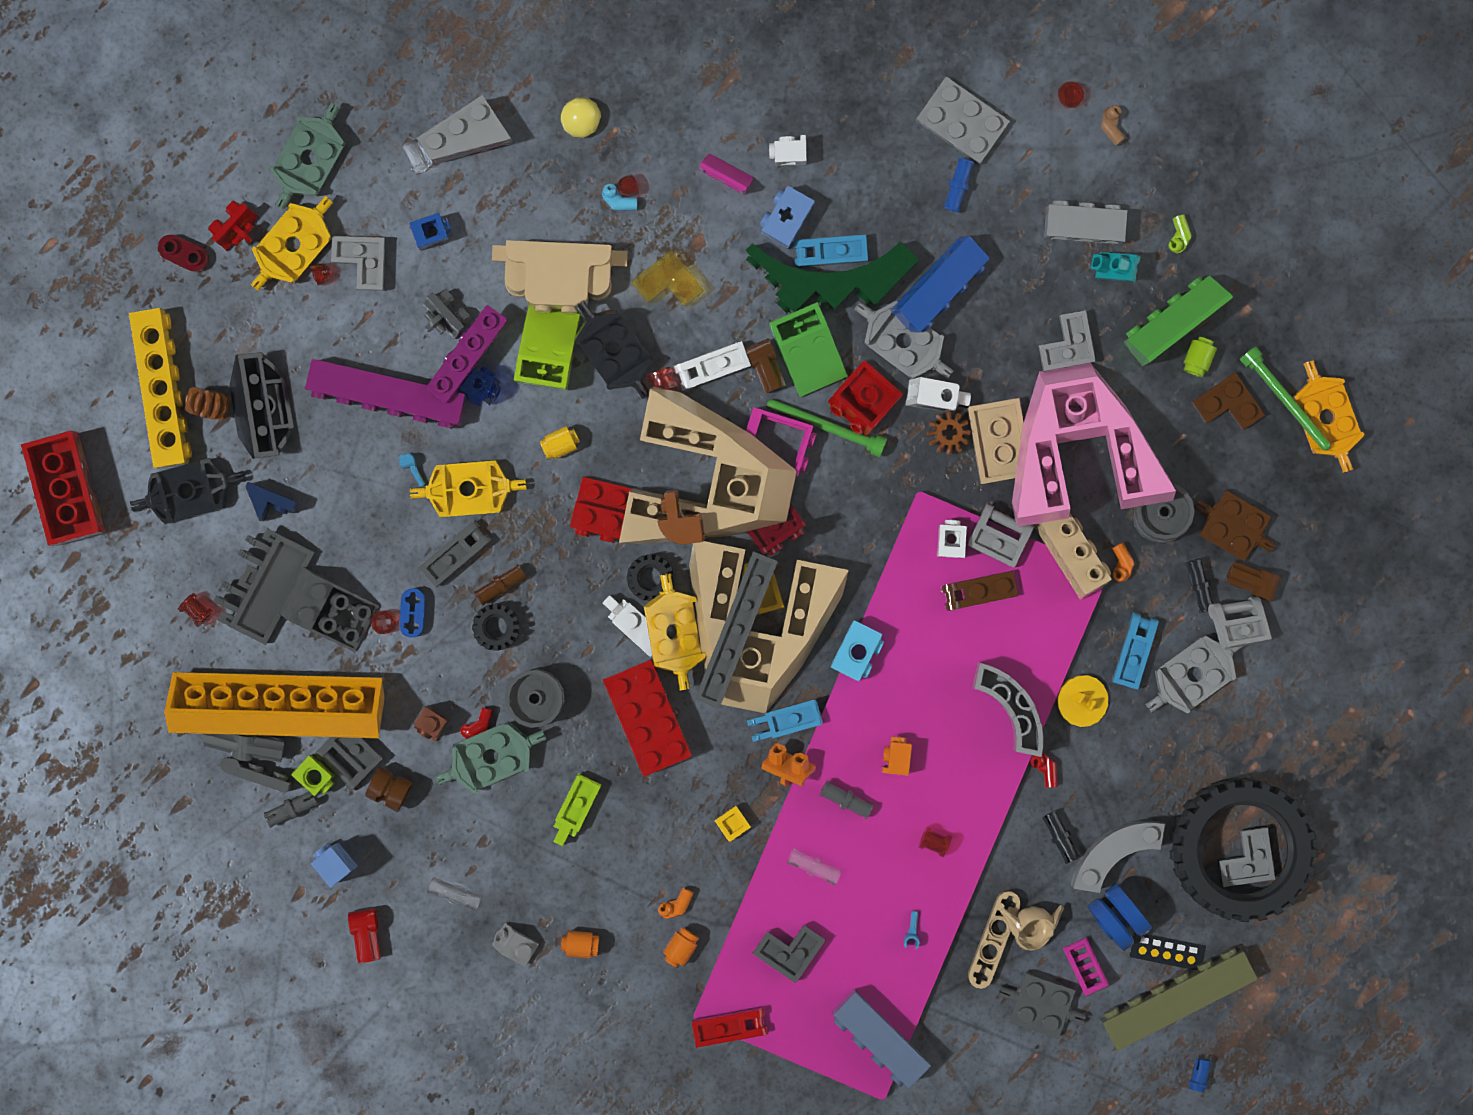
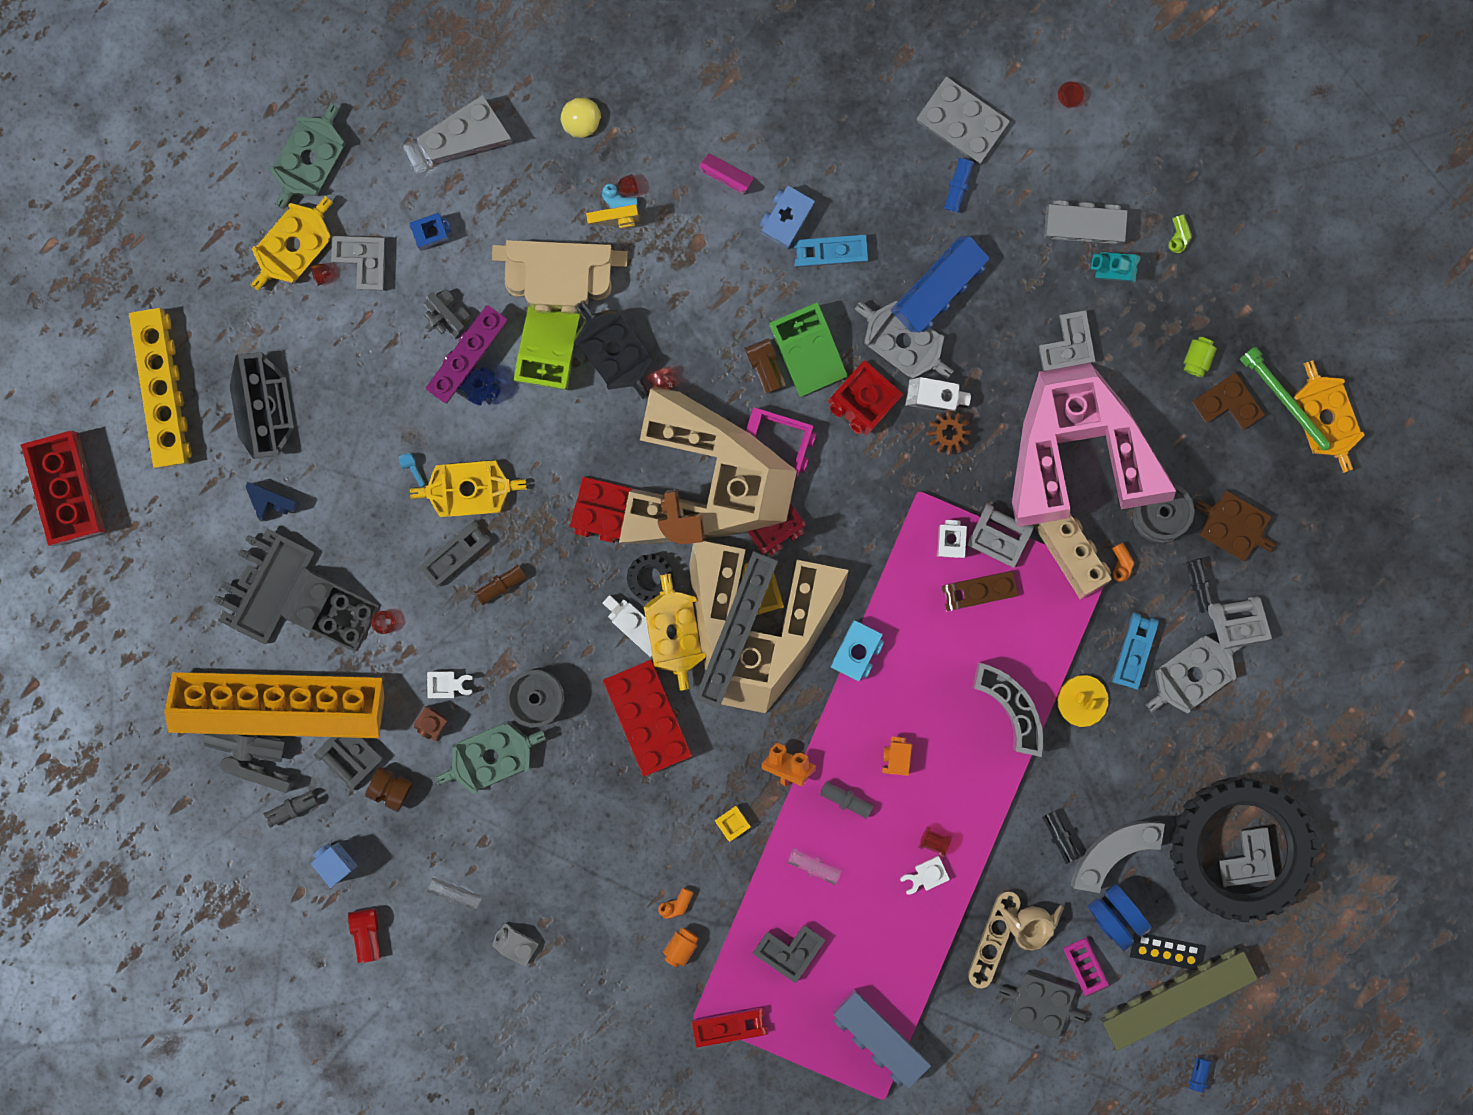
black plate [130,458,246,524] -> none
dark red plate [158,234,209,273] -> none
clear red bush [178,593,213,628] -> none
dark orange gear [185,387,231,420] -> none
red hips [208,201,258,251] -> none
lime brick [291,754,335,796] -> none
magenta brick [305,359,467,429] -> none
blue beam [400,588,426,638] -> none
red arm [460,707,494,739] -> none
black tyre [472,604,520,651] -> none
yellow brick [539,426,580,460] -> none
lime hinge [553,773,602,846] -> none
orange brick [561,930,599,959] -> none
clear yellow plate [631,250,704,307] -> none
white plate [674,341,751,391] -> none
dark green arch [745,242,919,314] -> none
dark azure hinge [747,699,823,742] -> none
bright green piece [767,399,887,458] -> none
white brick [769,135,806,166] -> none
dark azure hand [903,911,920,950] -> none
tan plate [967,398,1024,484] -> none
red arm [1030,753,1058,788] -> none
medium nougat arm [1101,105,1125,146] -> none
bright green slope [1124,276,1233,367] -> none
reddish brown piece [1225,561,1282,602] -> none
none -> white plate [427,672,473,698]
none -> yellow wing [586,204,640,229]
none -> white plate [900,855,950,894]

